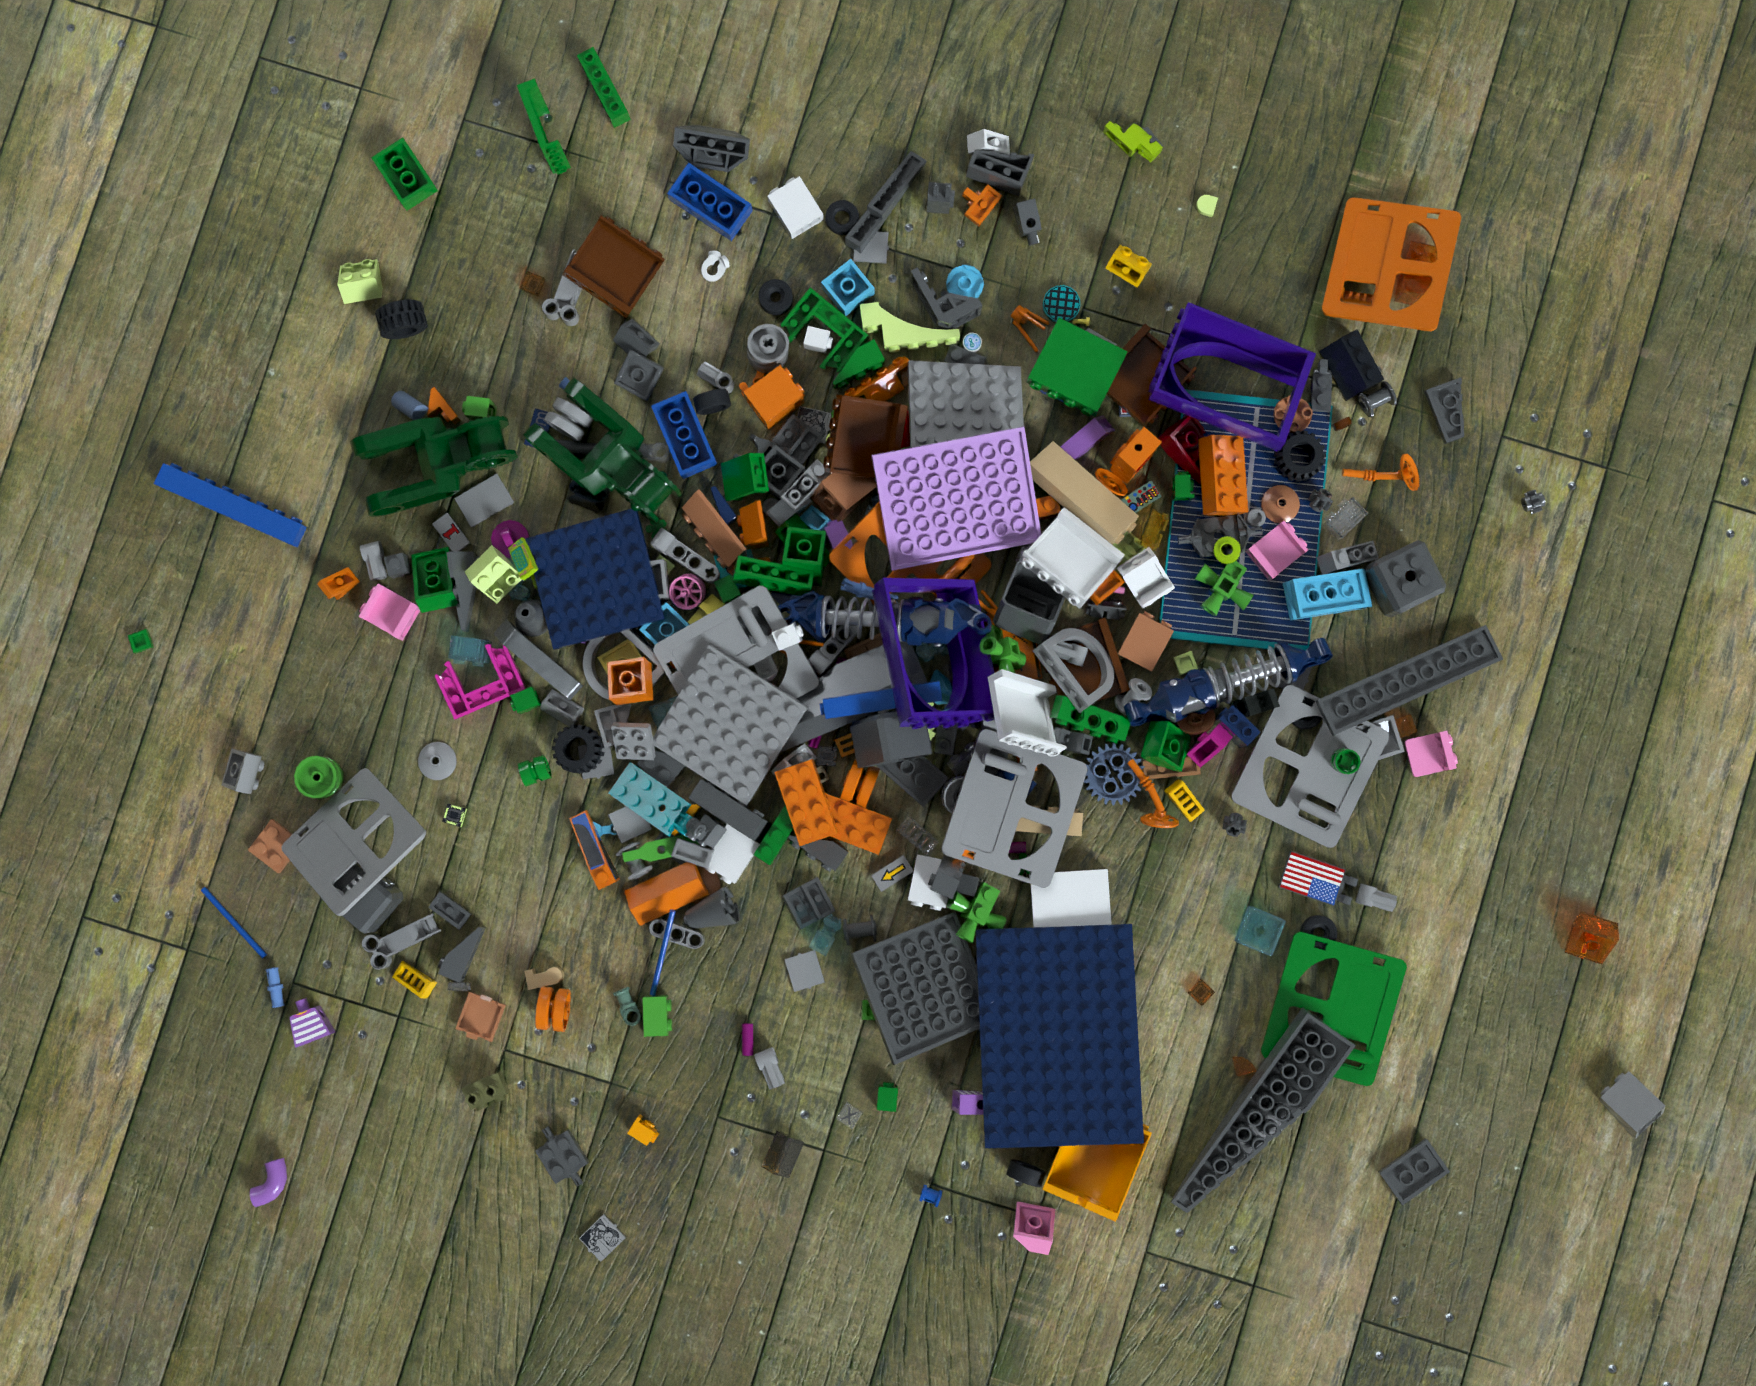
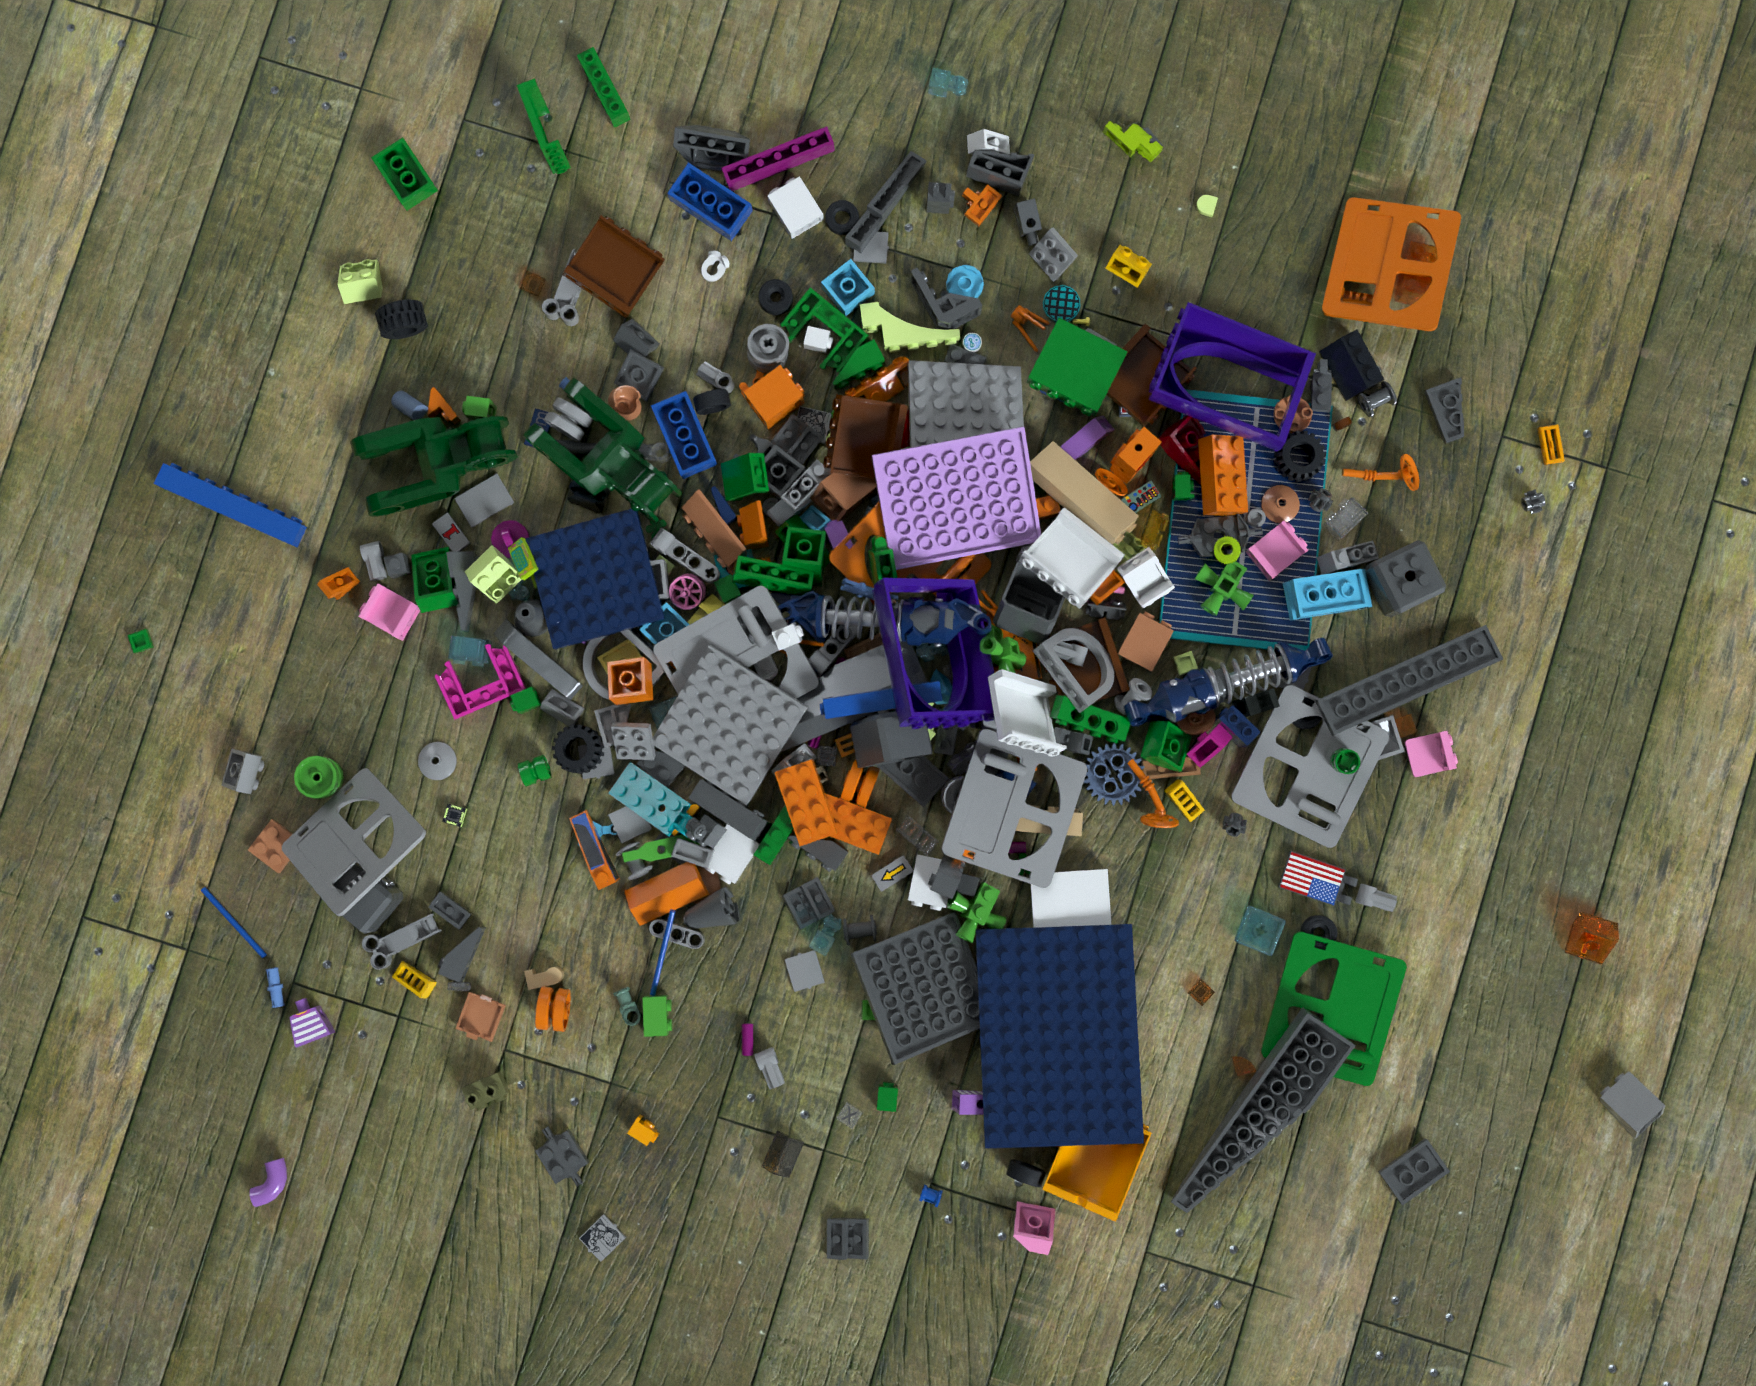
none -> nougat helmet [608,385,641,420]
none -> magenta brick [721,126,835,191]
none -> dark grey slope [827,1218,869,1260]
none -> green brick [868,536,897,585]
none -> clear light blue brick [928,68,969,98]
none -> light grey plate [1029,227,1078,282]
none -> light orange tile [1537,424,1565,465]

